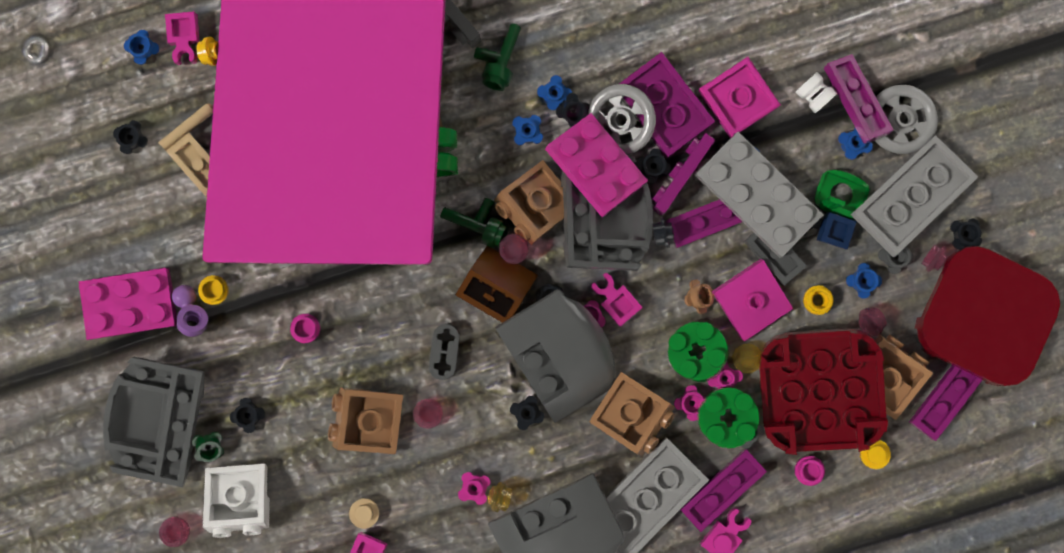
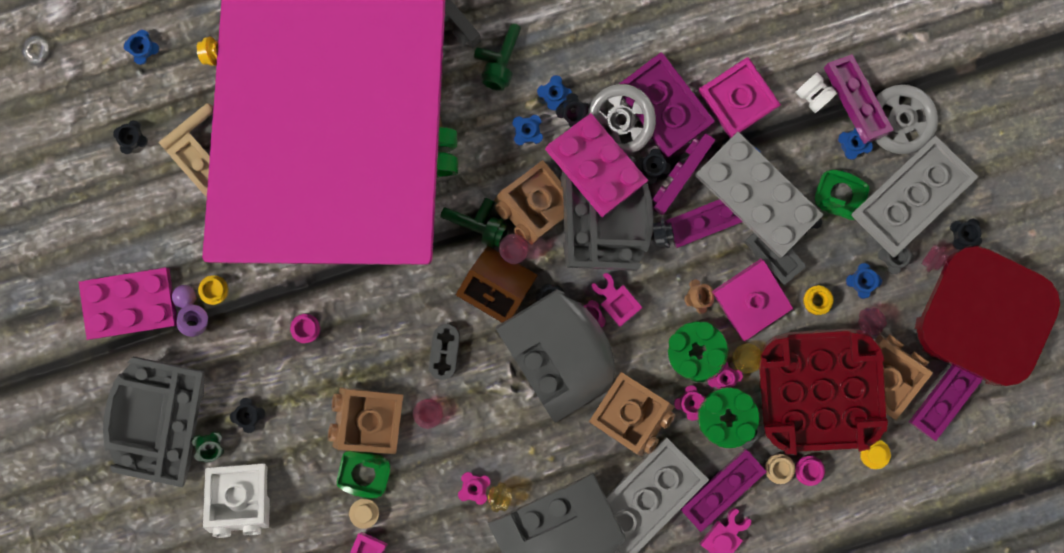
clear pink plate [159,517,190,547] -> none
dark pink plate [165,11,200,65] -> none
black plate [510,396,544,430] -> none
dark blue plate [816,212,857,250] -> none
none -> green piece [337,451,390,499]
none -> tan plate [765,454,795,484]

